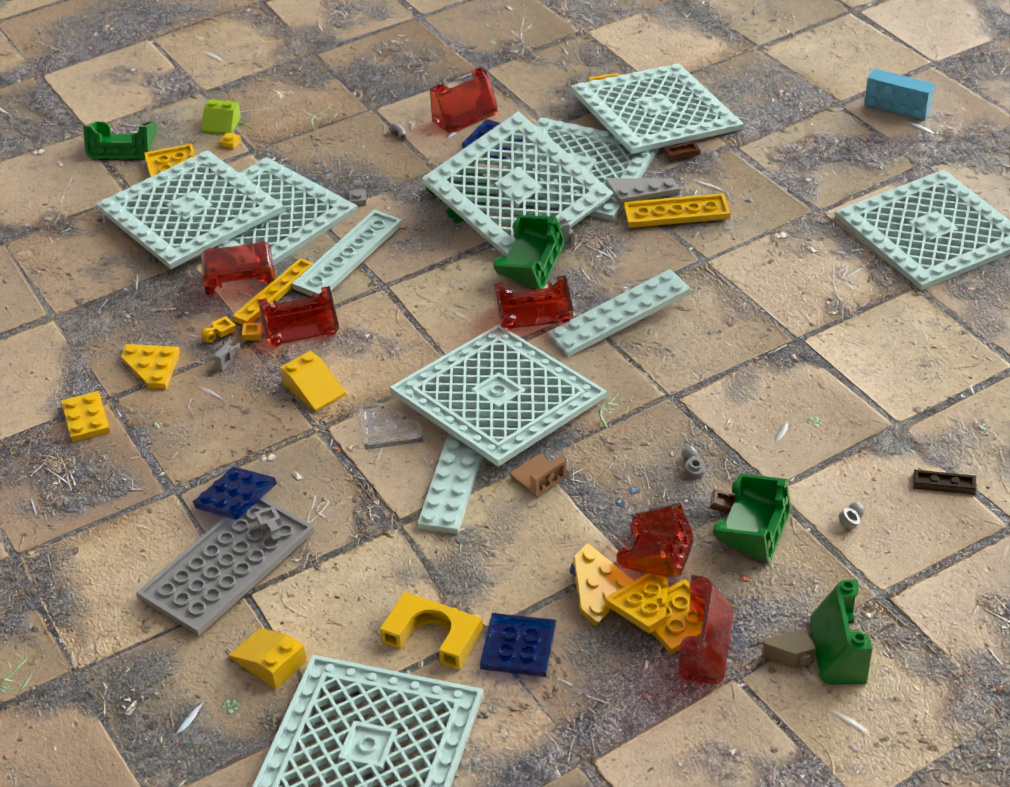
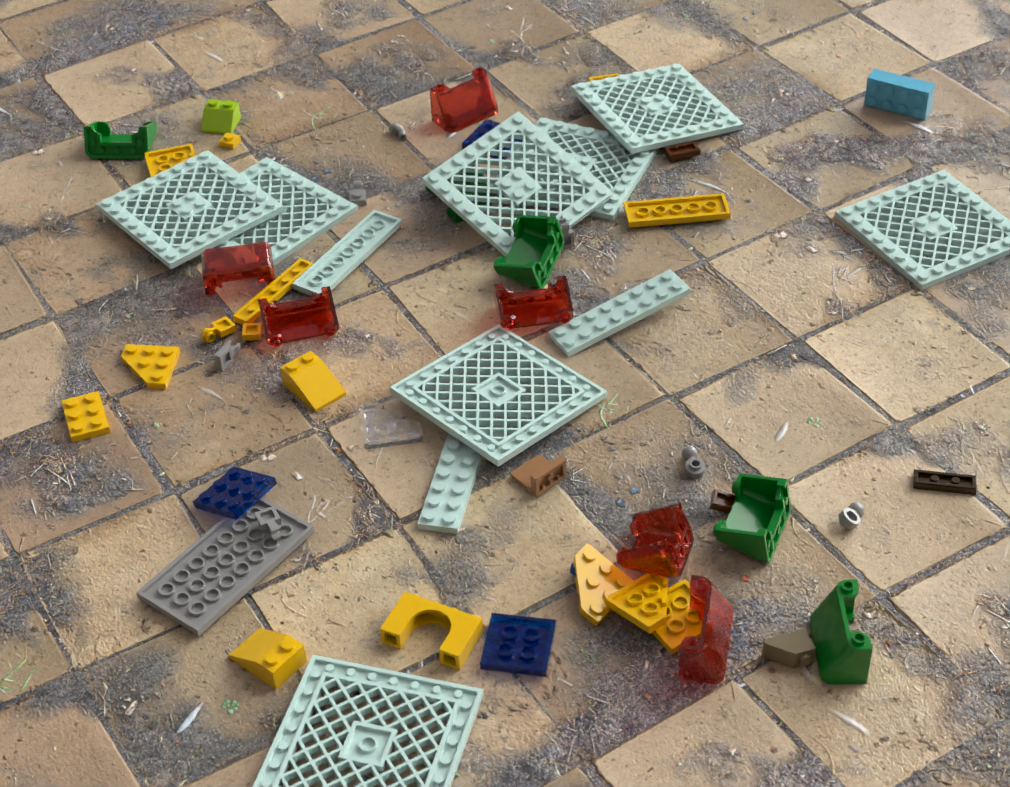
light grey wing [605,178,680,204] -> none

